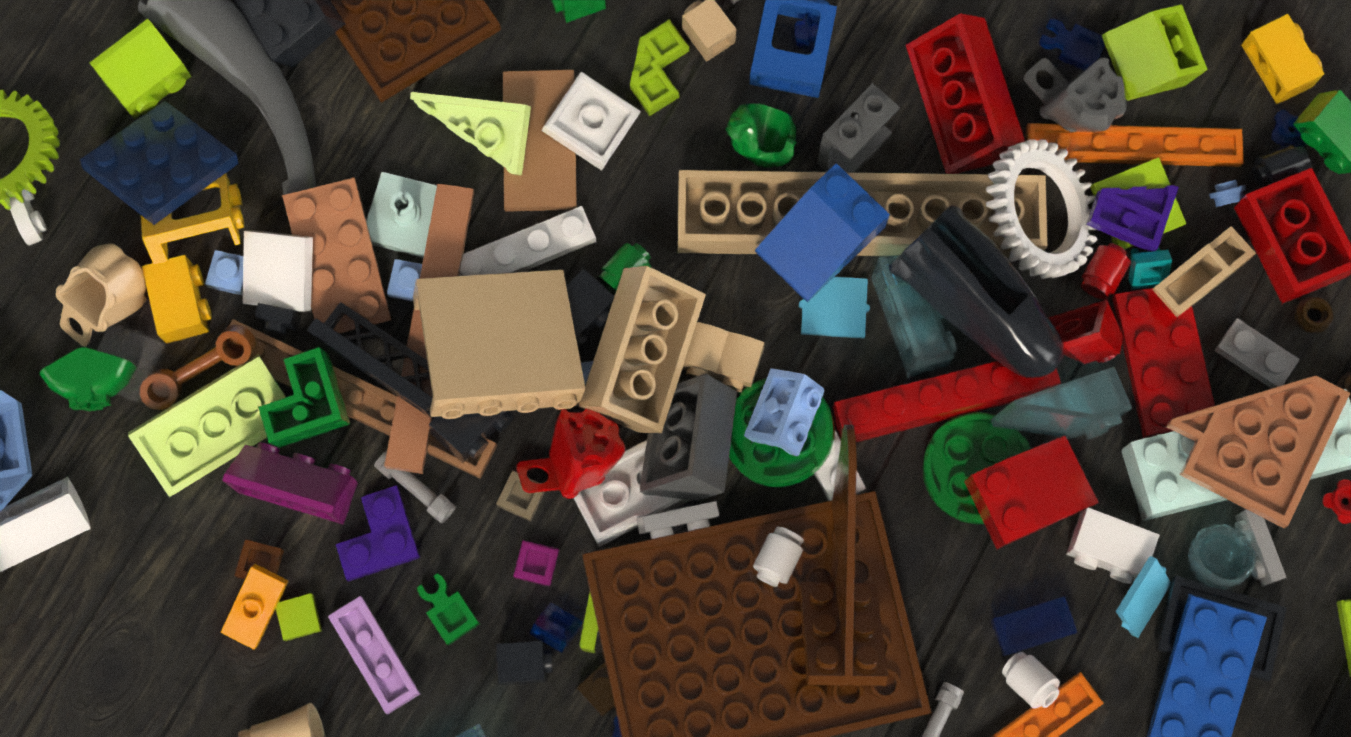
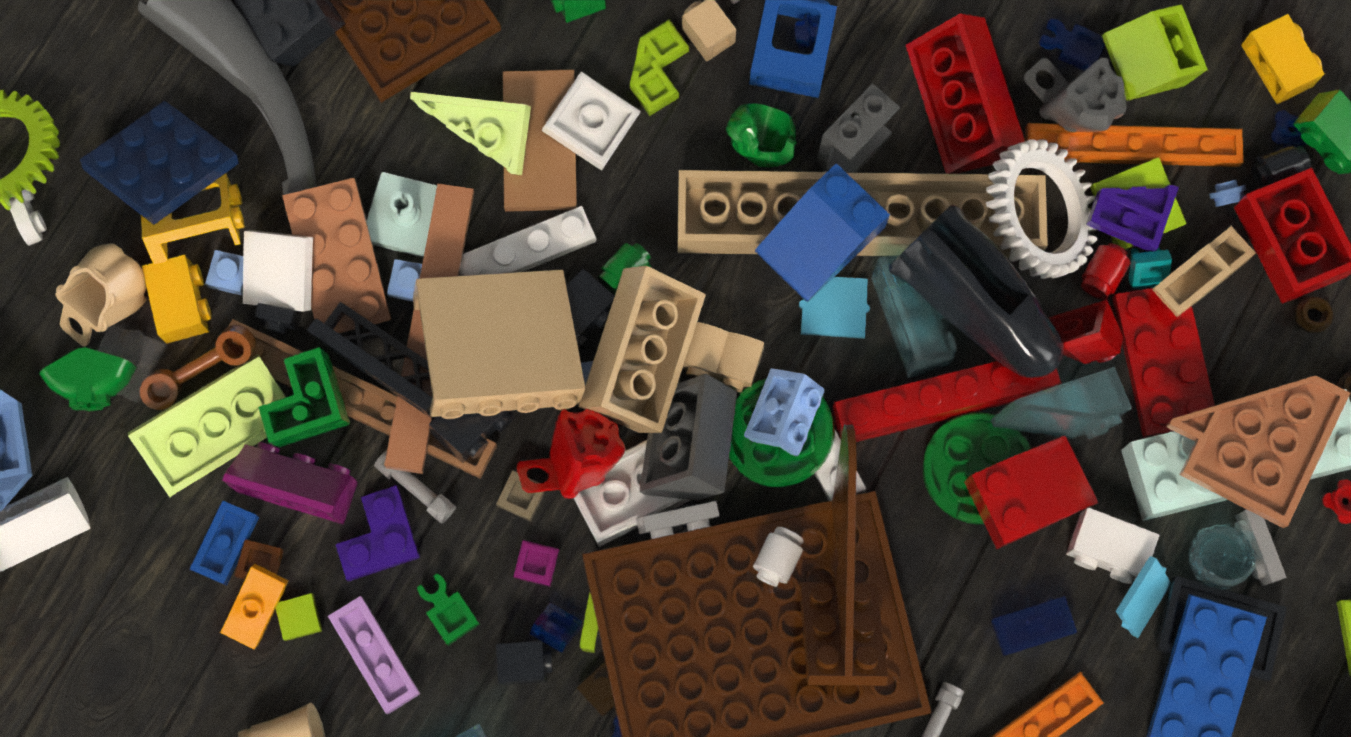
lime slope [90,19,191,120] -> none
white brick [1002,652,1060,708] -> none
light grey piece [1214,318,1300,389] -> none
none -> blue plate [190,501,259,586]

